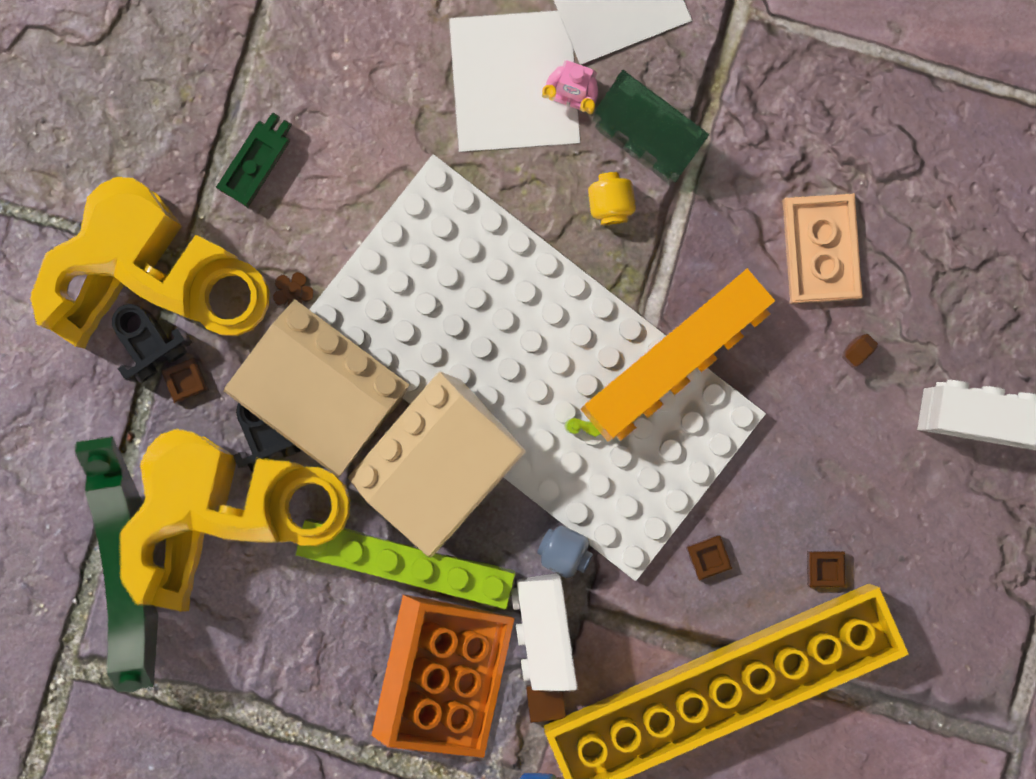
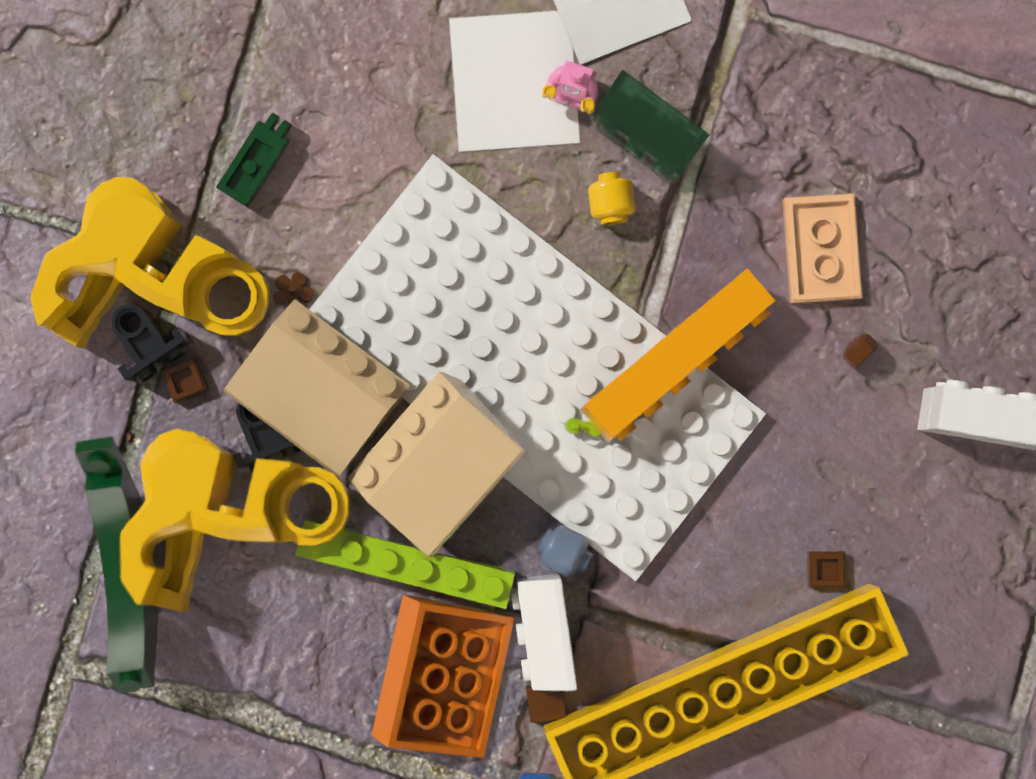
reddish brown tile [686,535,732,581] -> none

